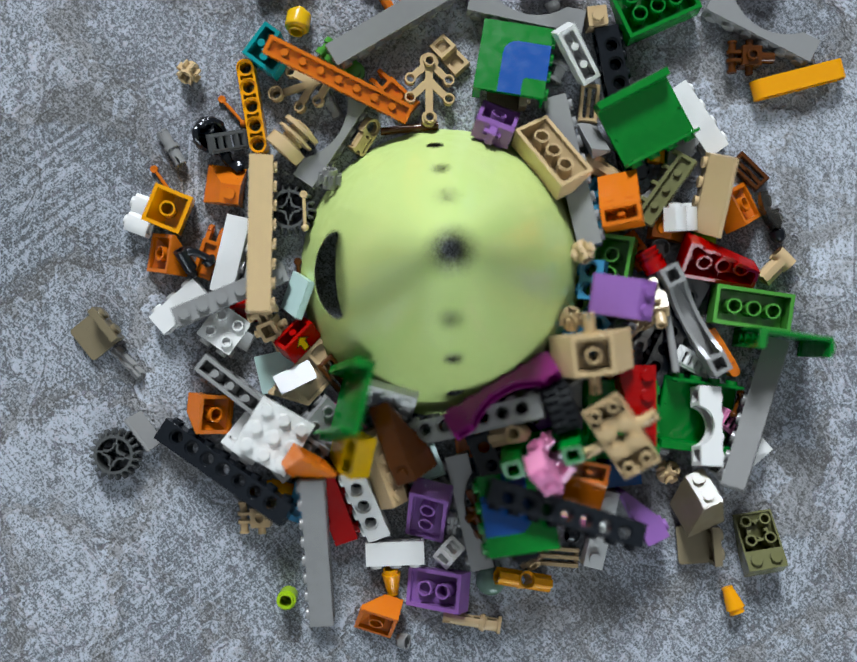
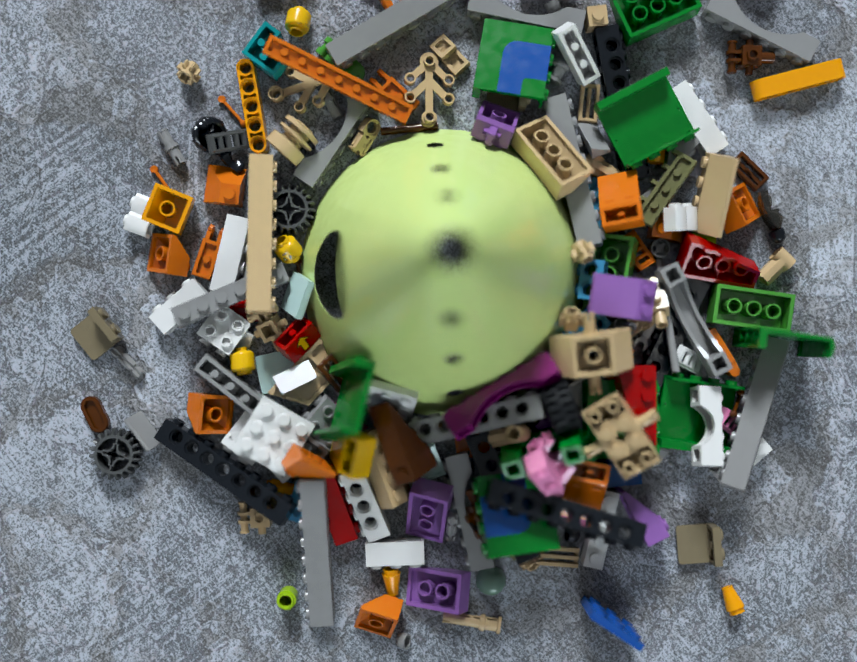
black plant [173,246,216,278] -> none
tan hinge [300,190,309,232] -> none
light grey gear [318,167,342,190] -> none
white brick [432,535,466,570] -> none
light orange piece [493,567,553,592] -> none
red piece [635,244,667,277] -> none
tan gear [656,460,680,484] -> none
dark tan slope [670,468,724,537] -> none
olive slope [732,509,789,577] -> none
none -> reddish brown tile [81,396,111,433]
none -> yellow head [229,347,256,376]
none -> yellow head [274,235,303,264]
none -> blue plate [580,595,645,652]

